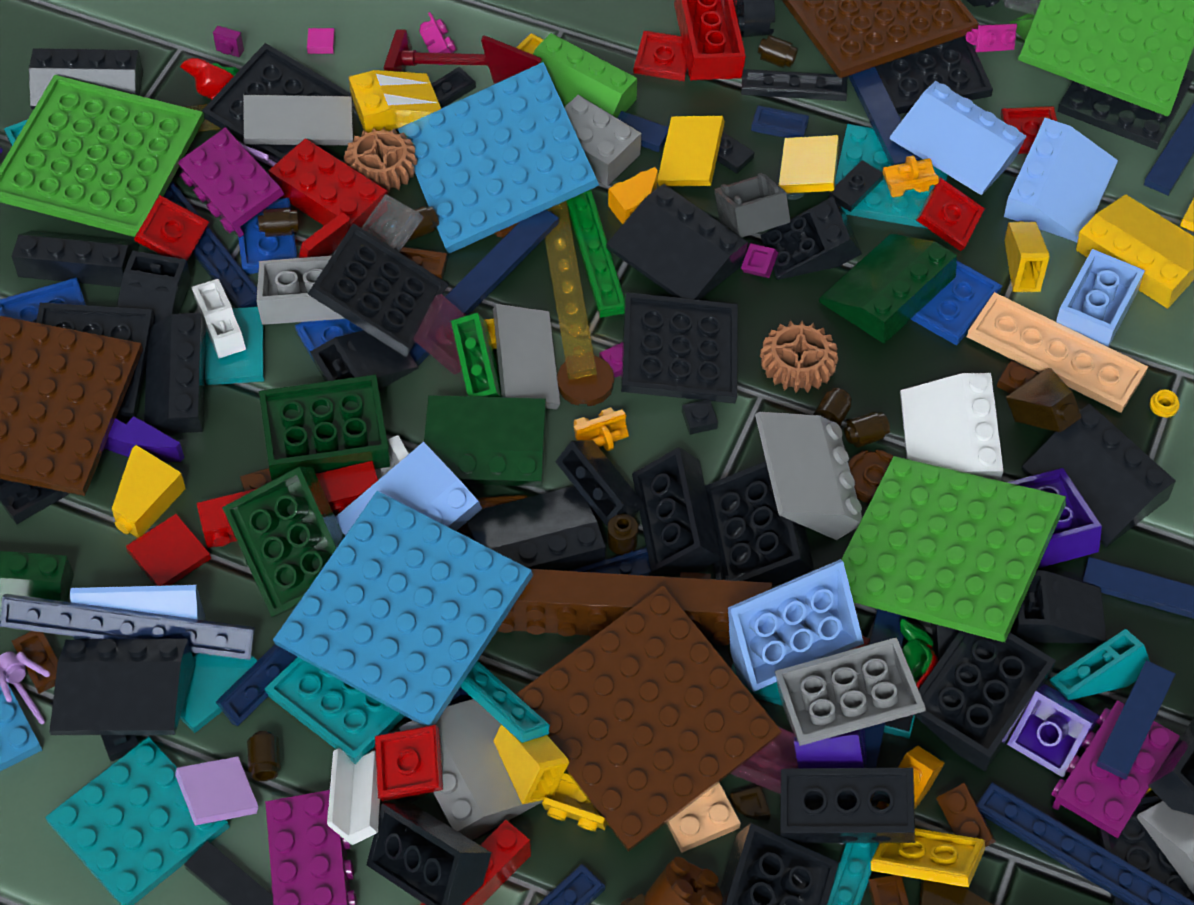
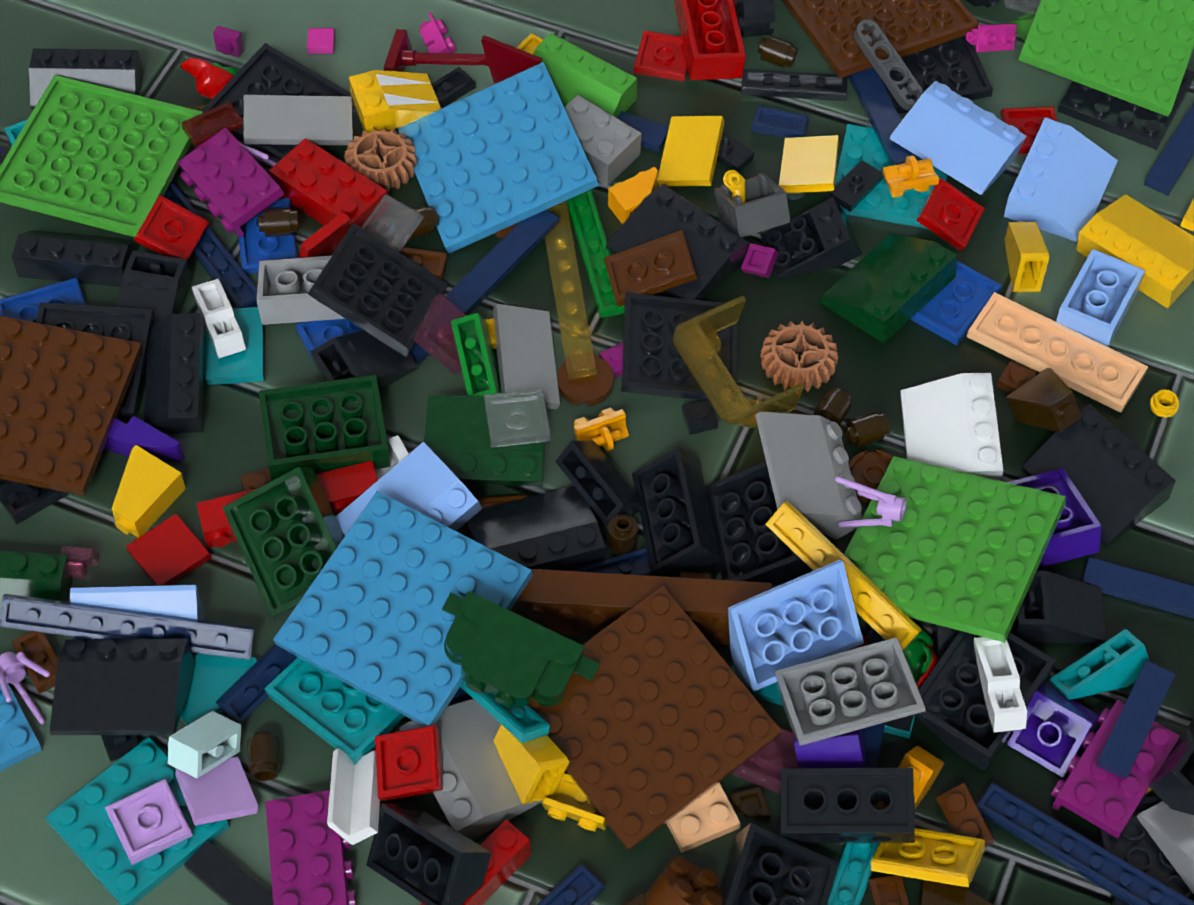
none -> clear pink tile [61,546,99,579]
none -> lavender tile [105,779,193,865]
none -> light aqua brick [168,711,241,779]
none -> clear red tile [182,102,243,147]
none -> dark green brick [442,591,600,708]
none -> clear tile [484,389,550,447]
none -> reddish brown tile [604,230,698,307]
none -> clear yellow windscreen [673,296,804,428]
none -> yellow arm [723,170,746,204]
none -> yellow tile [765,501,922,651]
none -> lavender plant [835,476,906,527]
none -> dark grey beam [854,19,923,111]
none -> white slope [974,637,1027,732]

